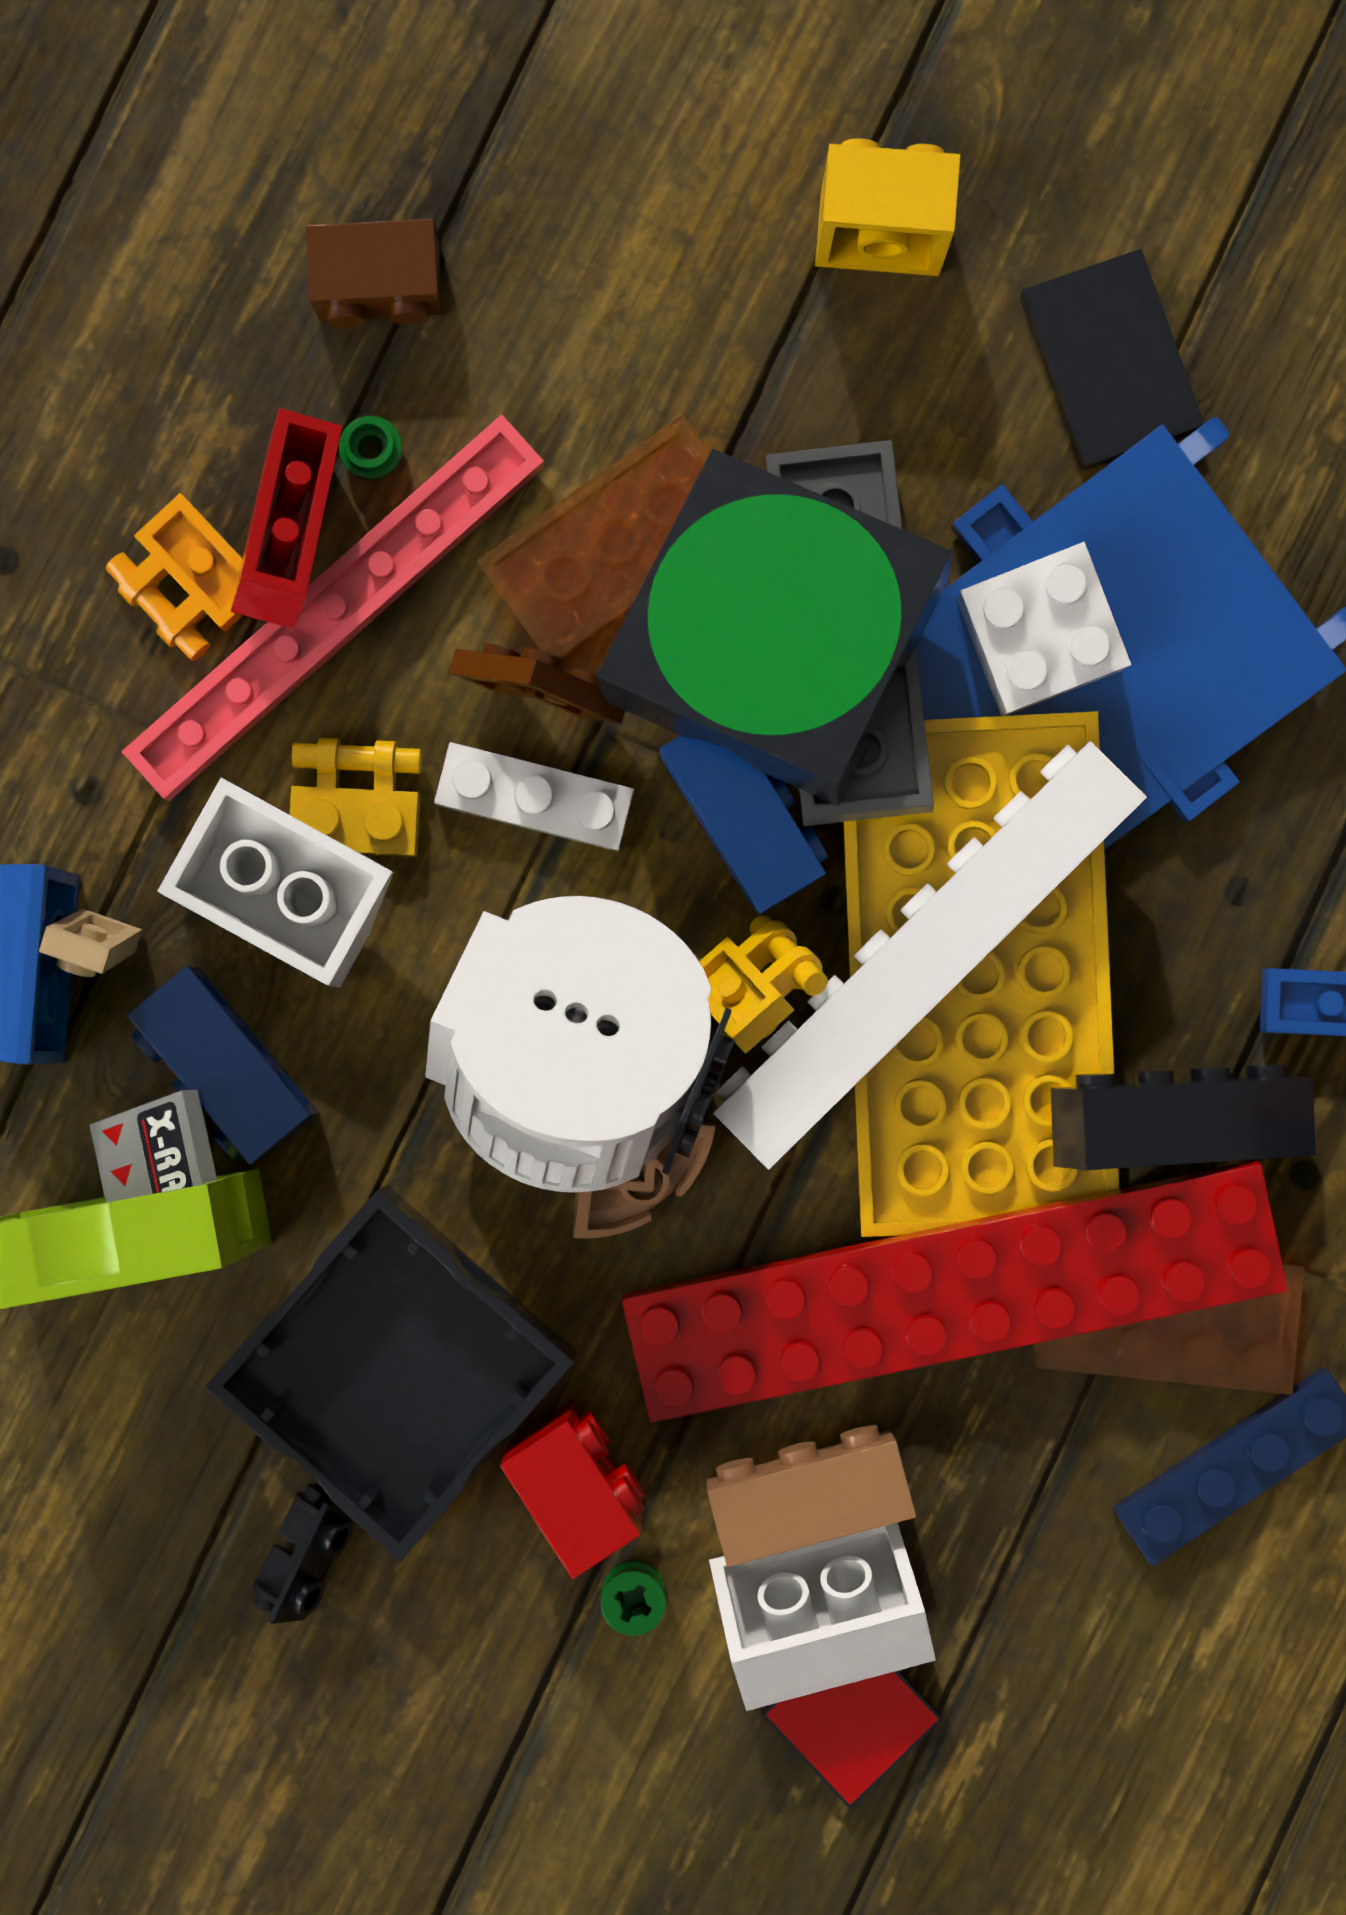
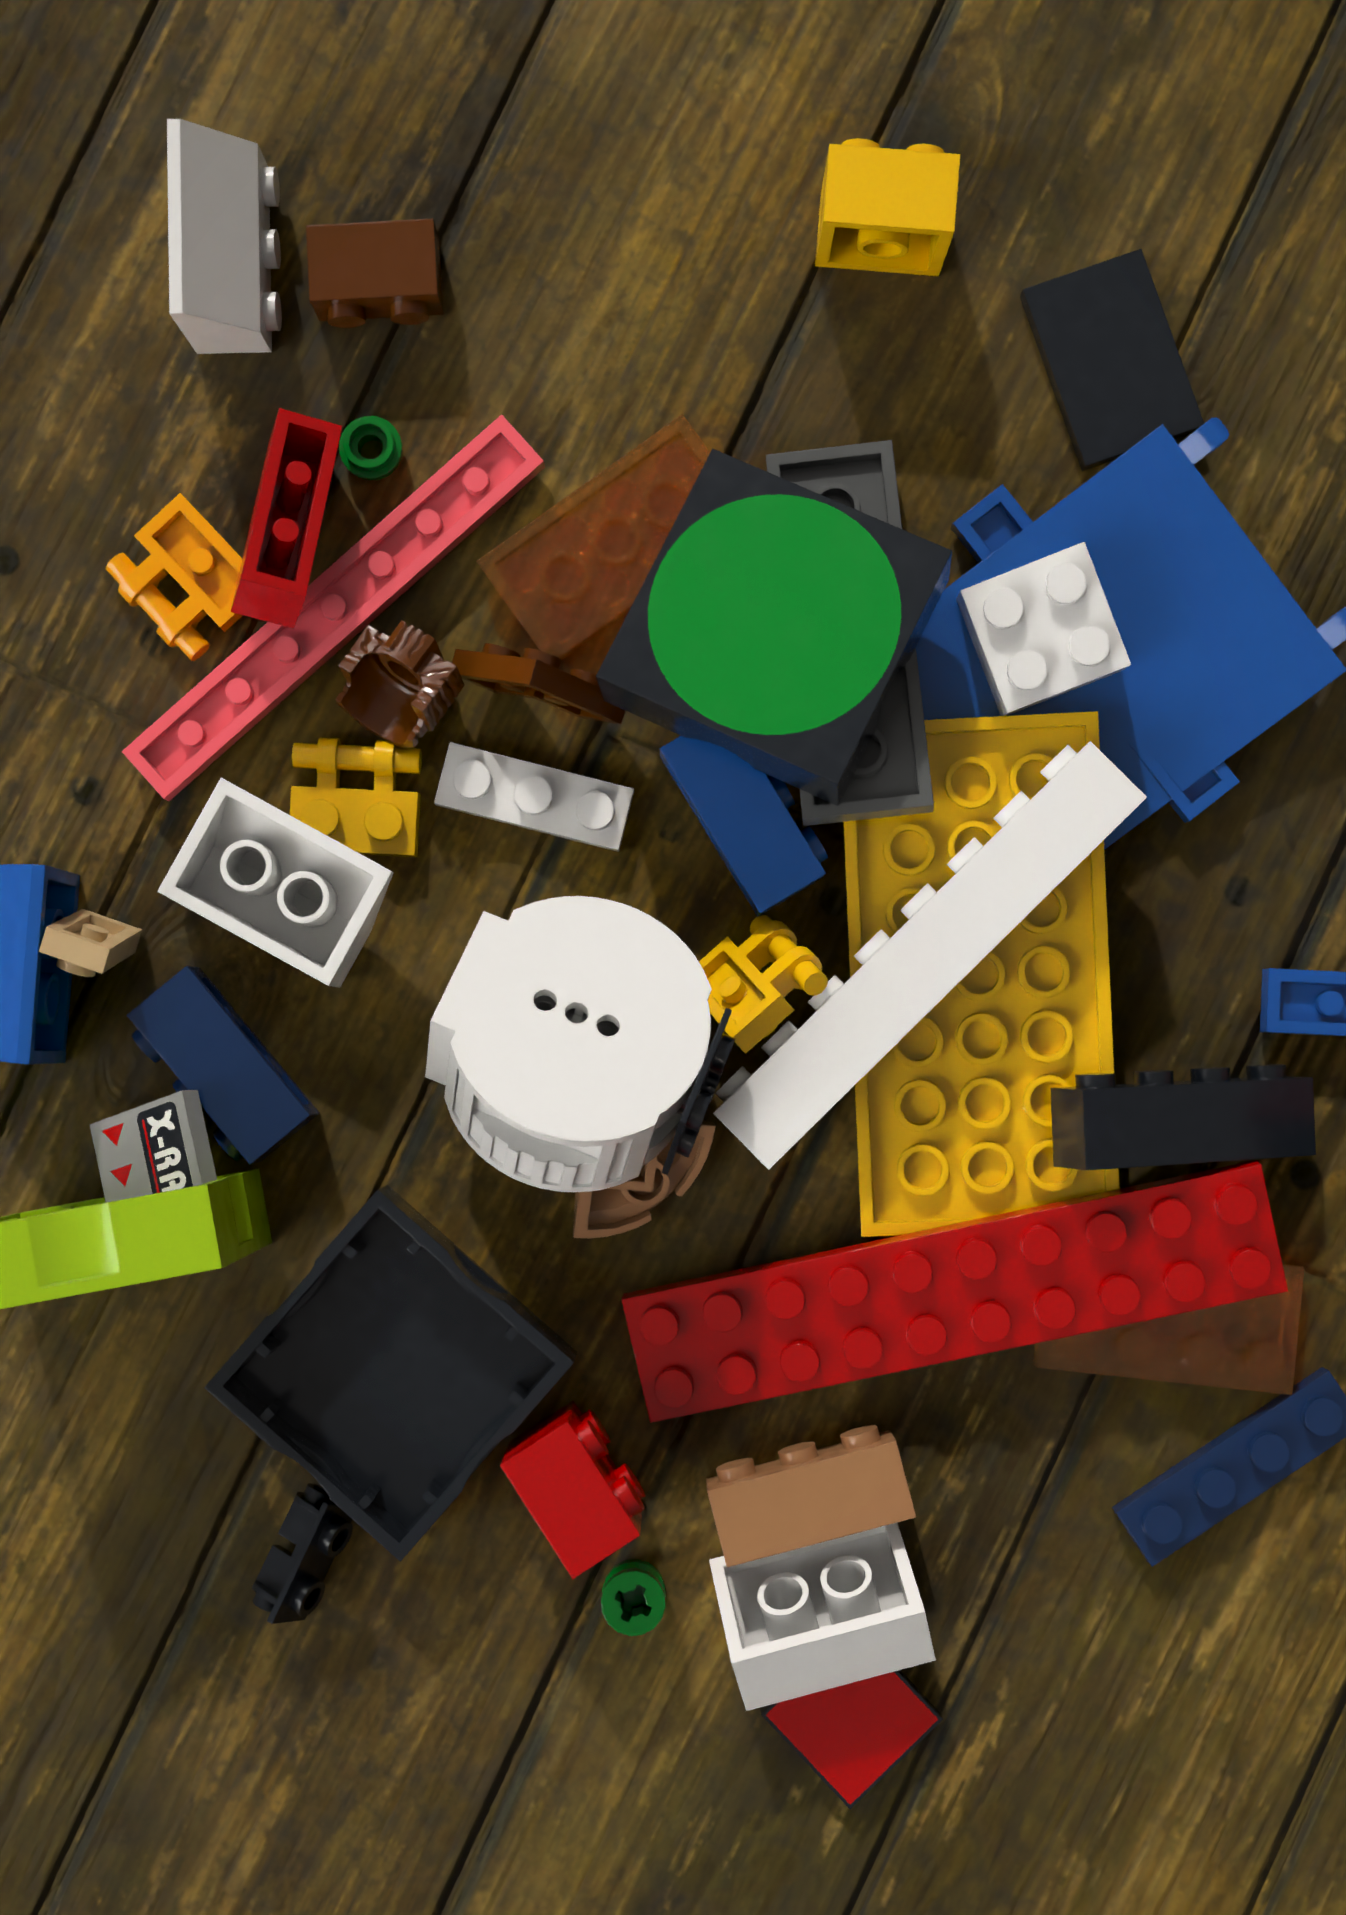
none -> white slope [167,119,282,354]
none -> reddish brown hair [335,620,465,748]

